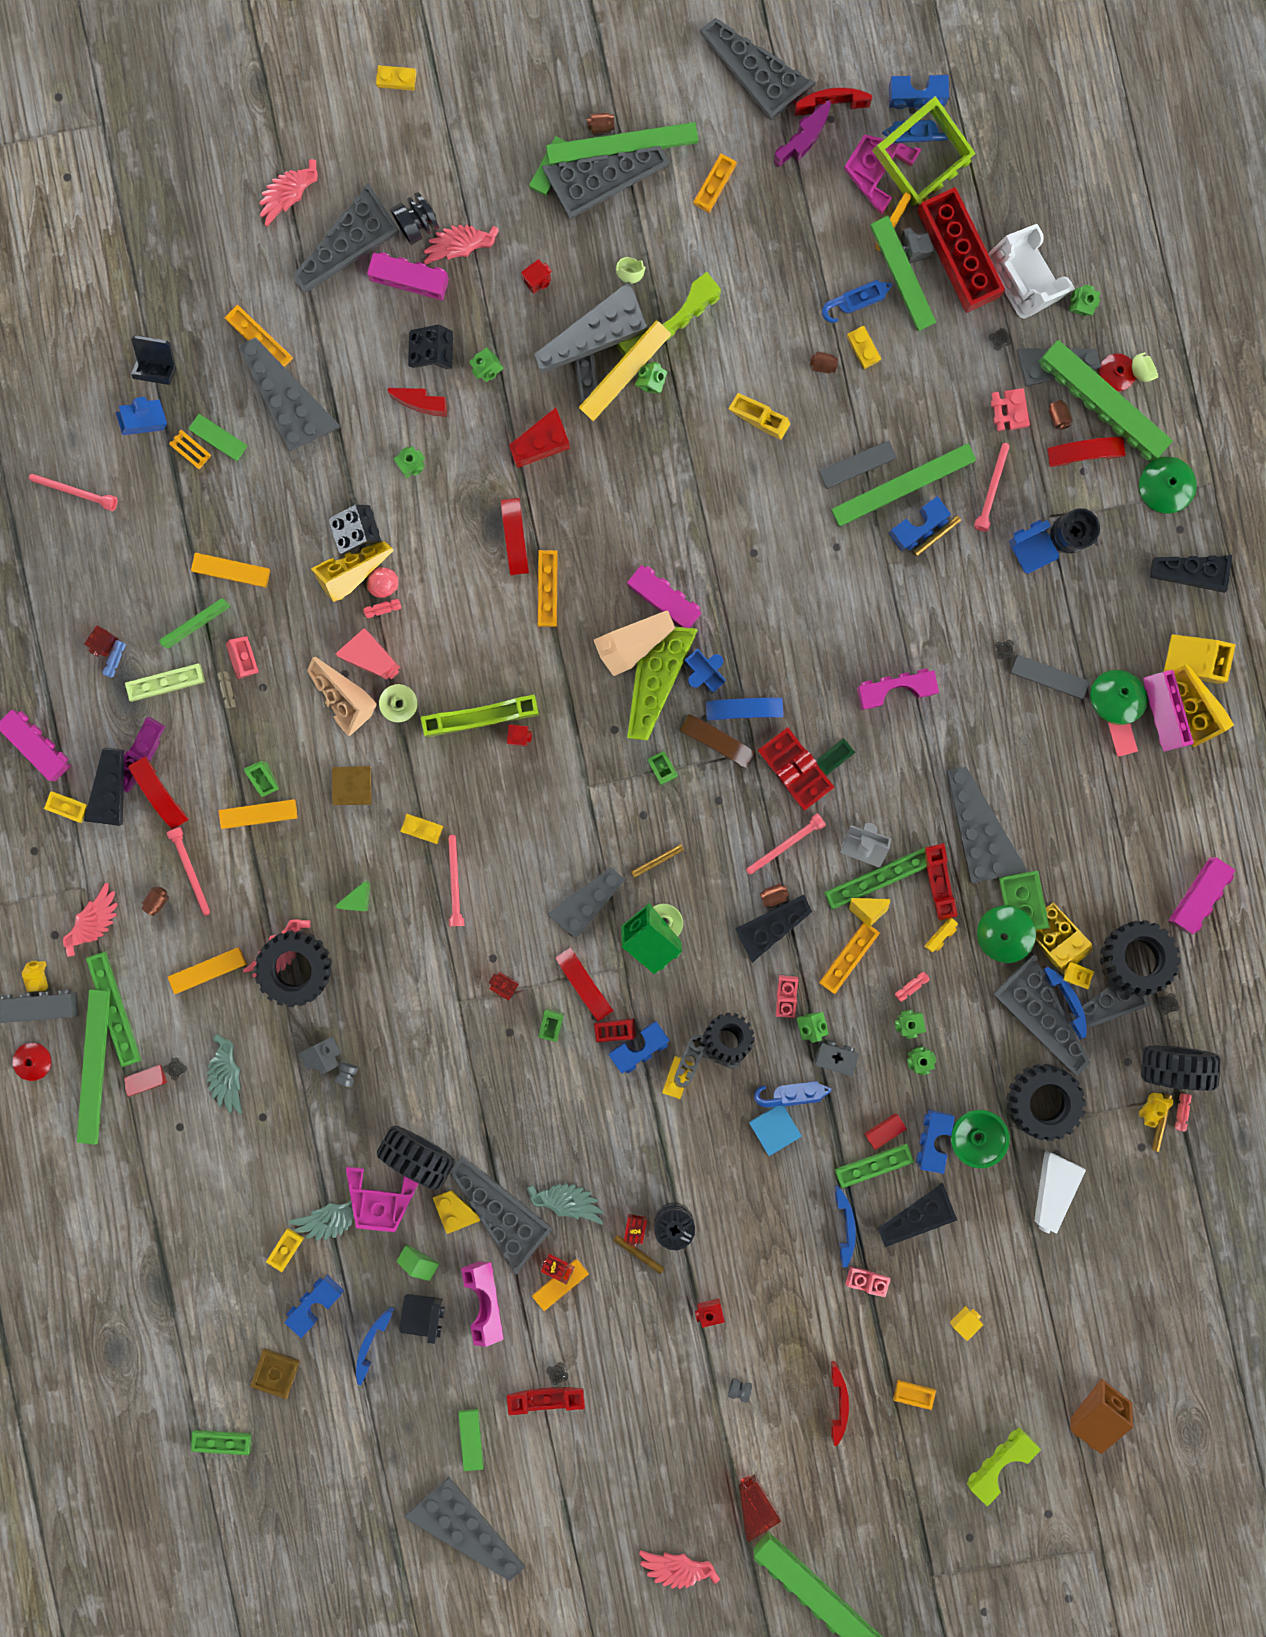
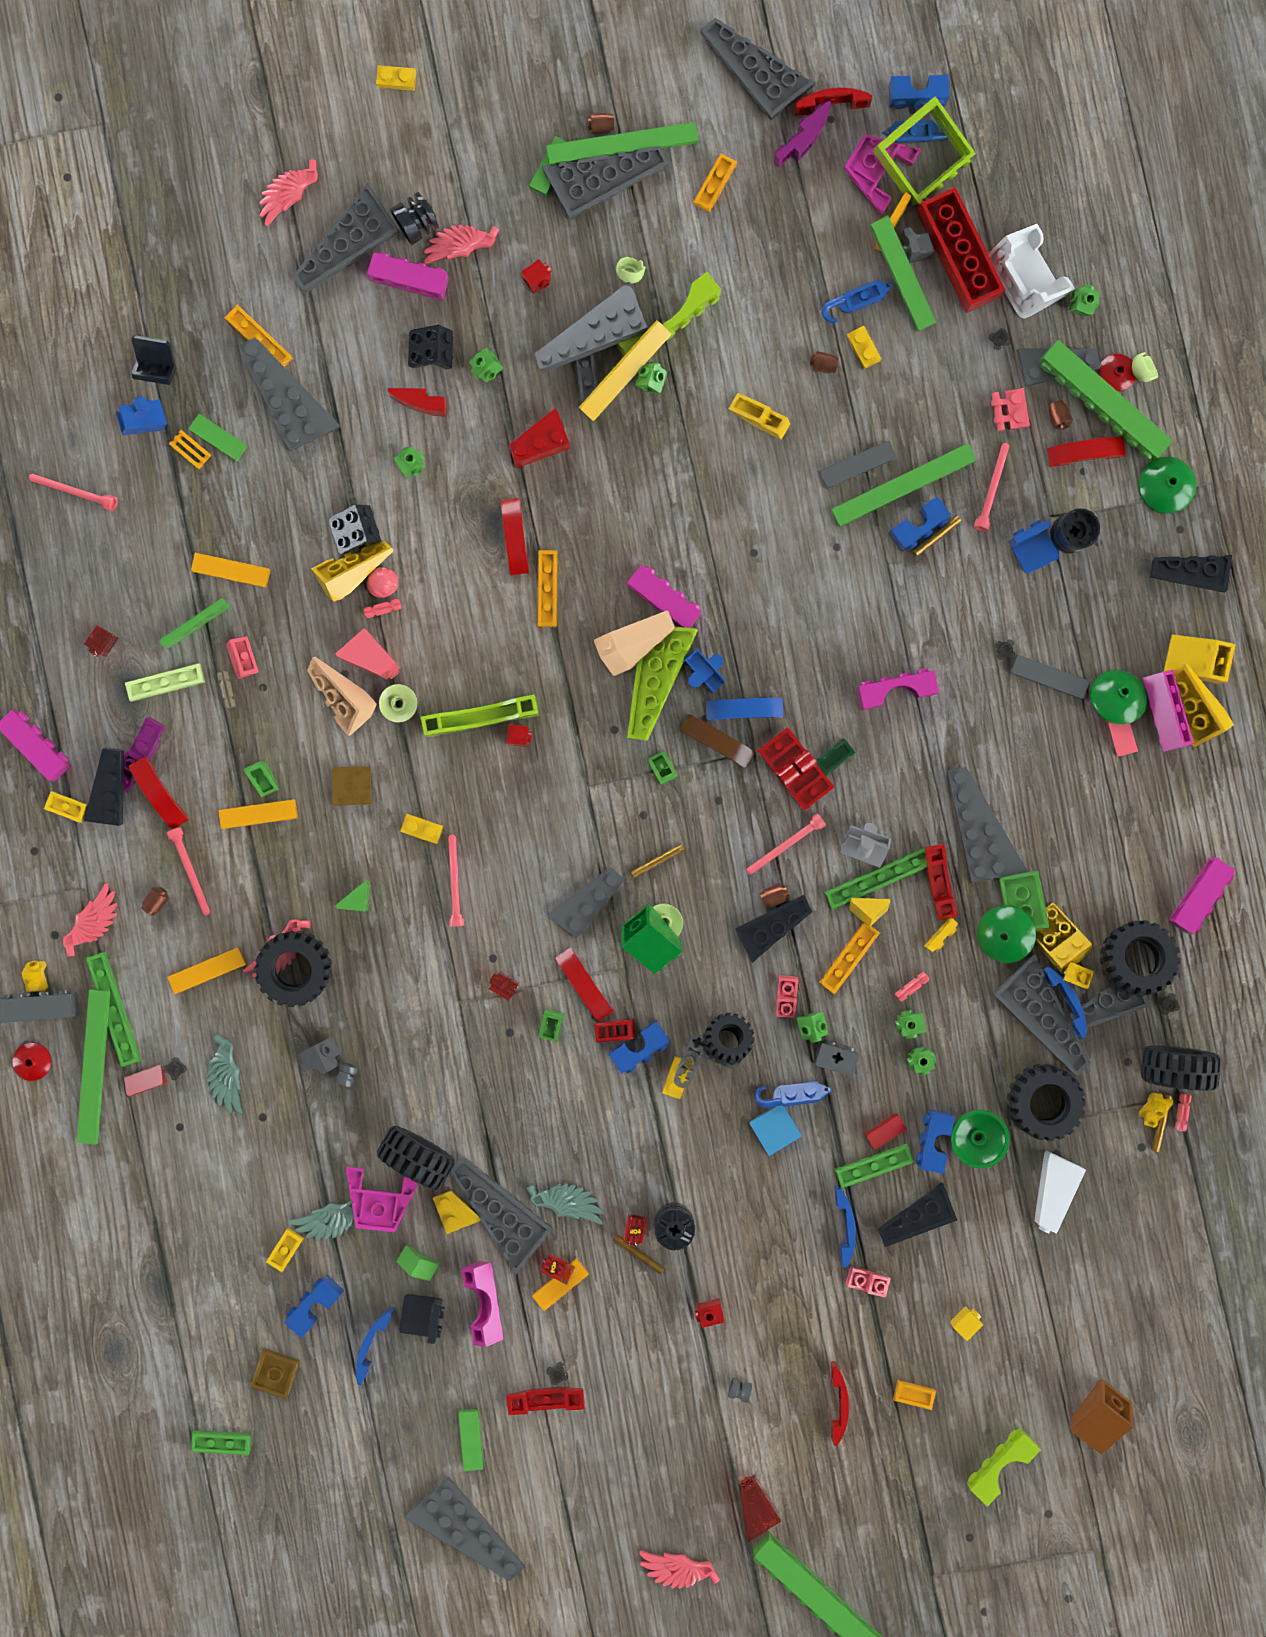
medium blue axle [103,640,126,677] -> none

